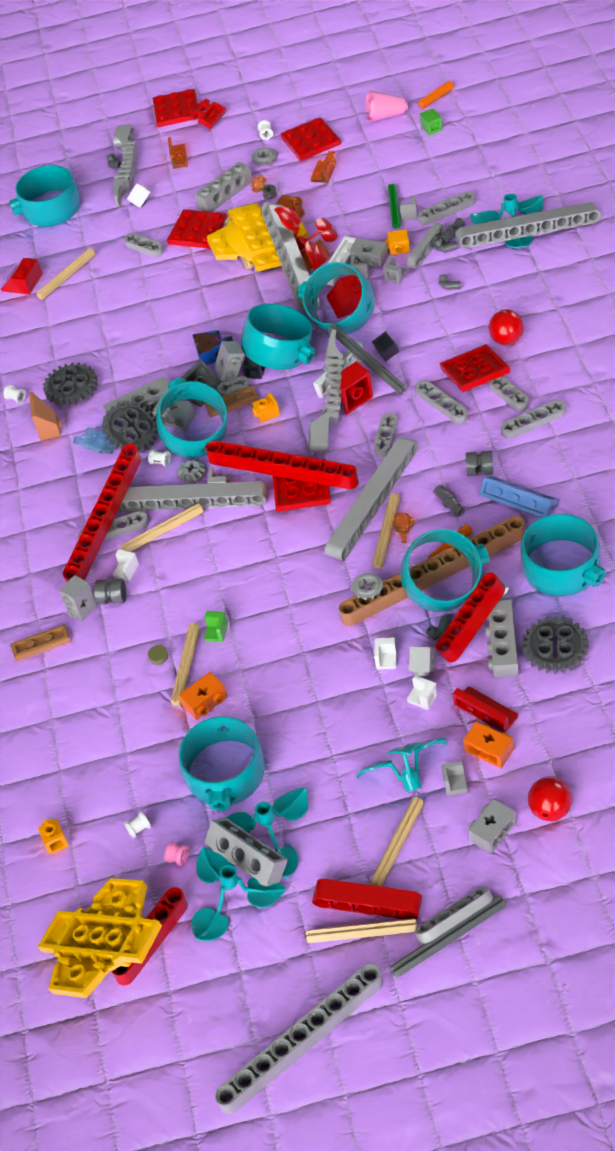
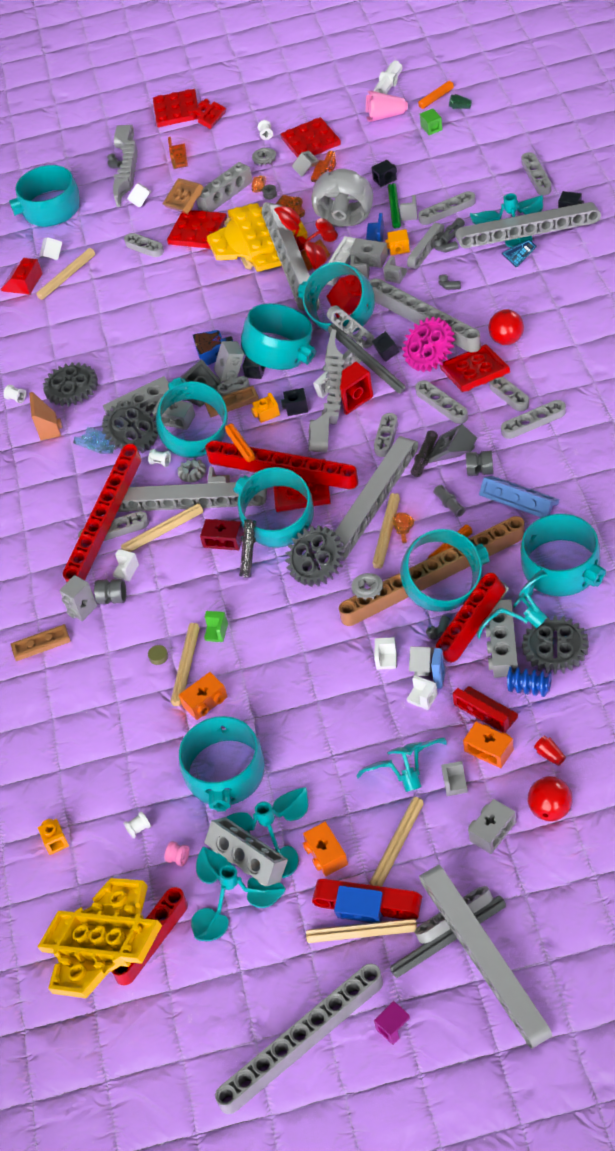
none -> white panel [40,237,62,260]
none -> medium nougat plate [162,178,204,214]
none -> dark red brick [200,519,244,551]
none -> orange axle [225,423,255,462]
none -> teal cylinder [233,467,314,548]
none -> clear smoke pin [239,519,256,578]
none -> black brick [281,388,308,416]
none -> dark grey gear [285,525,345,587]
none -> light grey panel [292,151,319,176]
none -> orange brick [302,821,348,877]
none -> light grey wheel [311,169,373,227]
none -> light grey beam [327,306,375,348]
none -> blue panel [334,886,383,923]
none -> blue panel [366,213,384,242]
none -> light grey beam [369,279,481,352]
none -> black brick [371,160,397,187]
none -> white piece [374,60,403,94]
none -> magenta panel [374,1001,410,1045]
none -> dark pink gear [402,317,455,372]
none -> clear smoke pin [410,430,438,477]
none -> light grey beam [419,864,552,1049]
none -> dark grey slope [426,424,477,463]
none -> medium blue tile [431,648,445,689]
none -> clear green cone [449,94,472,109]
none -> teal plant [477,569,548,639]
none -> dark blue sticker [502,239,537,268]
none -> blue piece [507,666,552,697]
none -> light grey beam [521,152,551,195]
none -> red cone [534,736,566,766]
none -> black brick [558,191,584,208]

